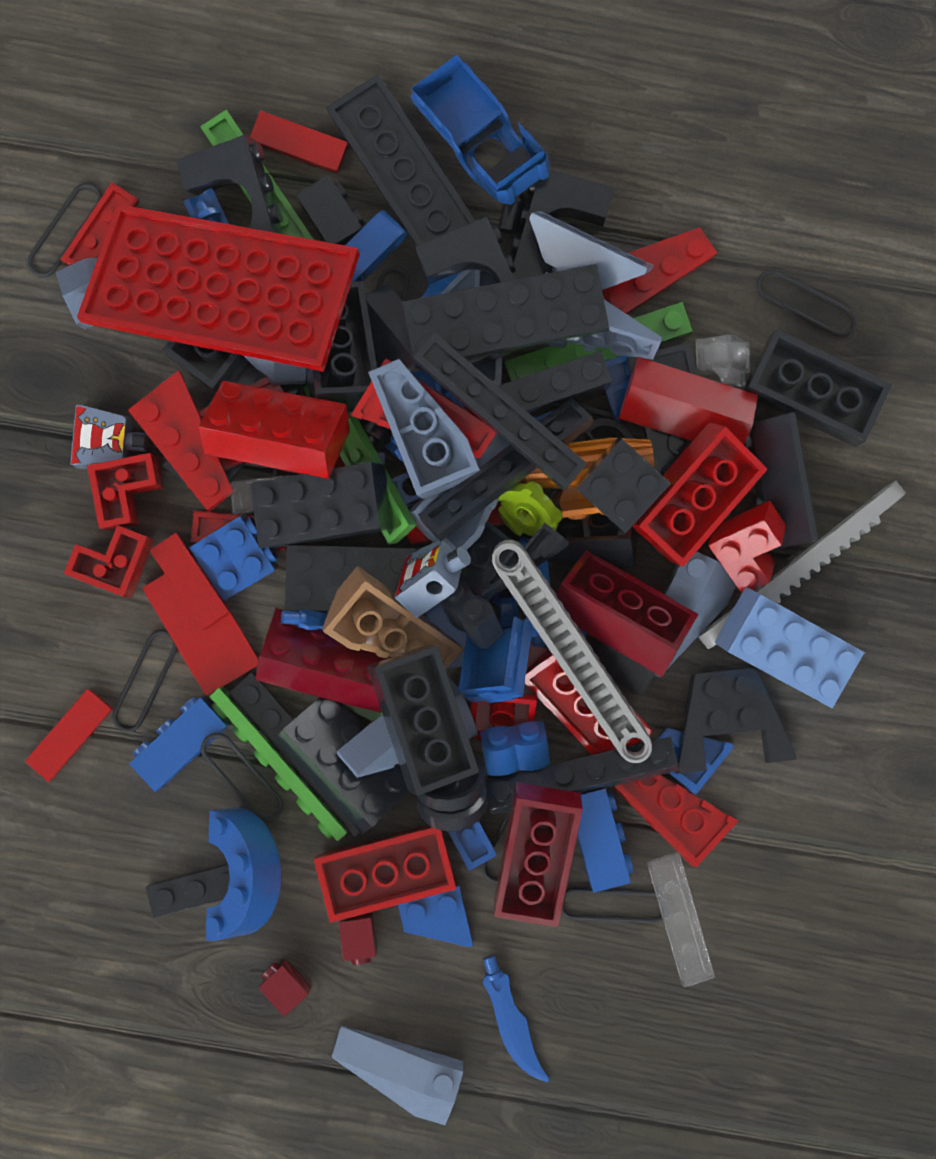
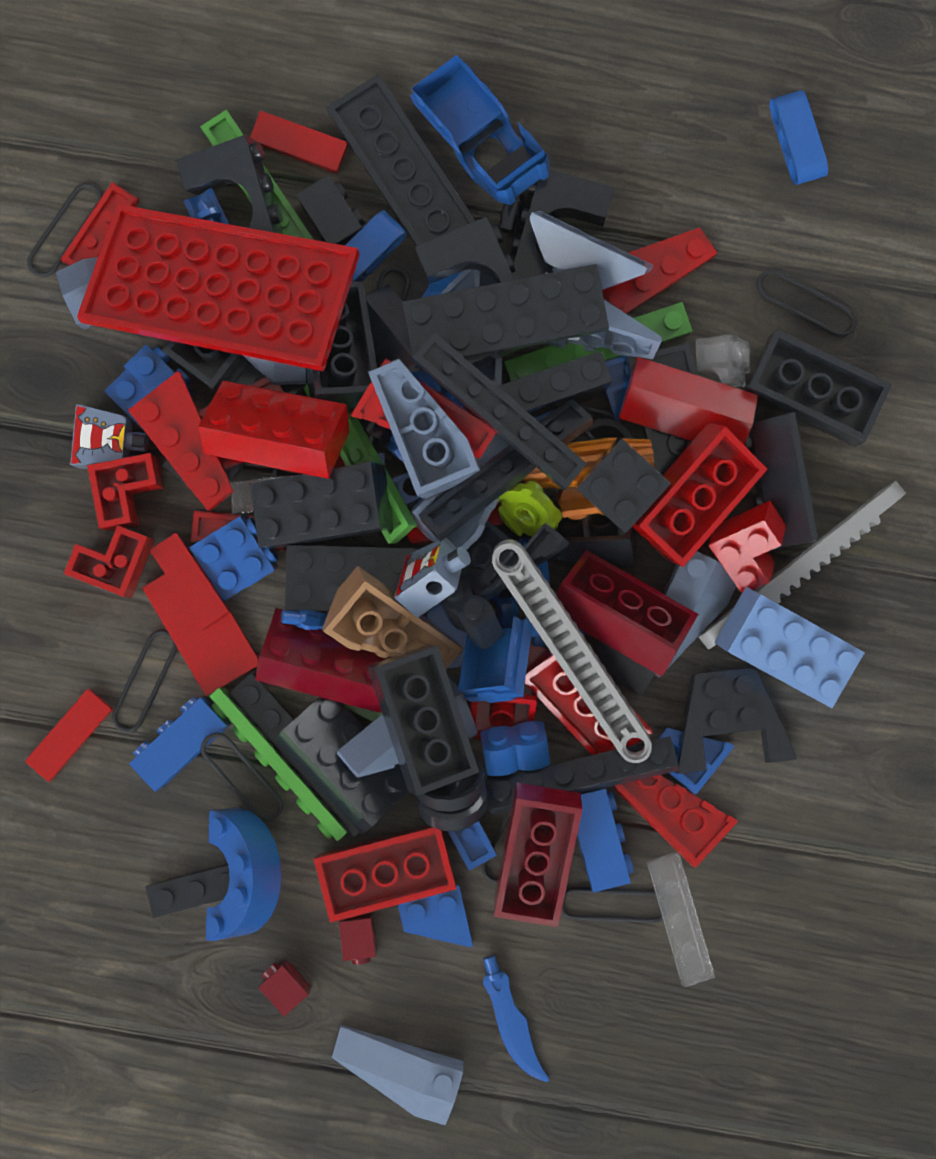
none -> blue plate [104,345,195,428]
none -> blue beam [769,90,828,185]

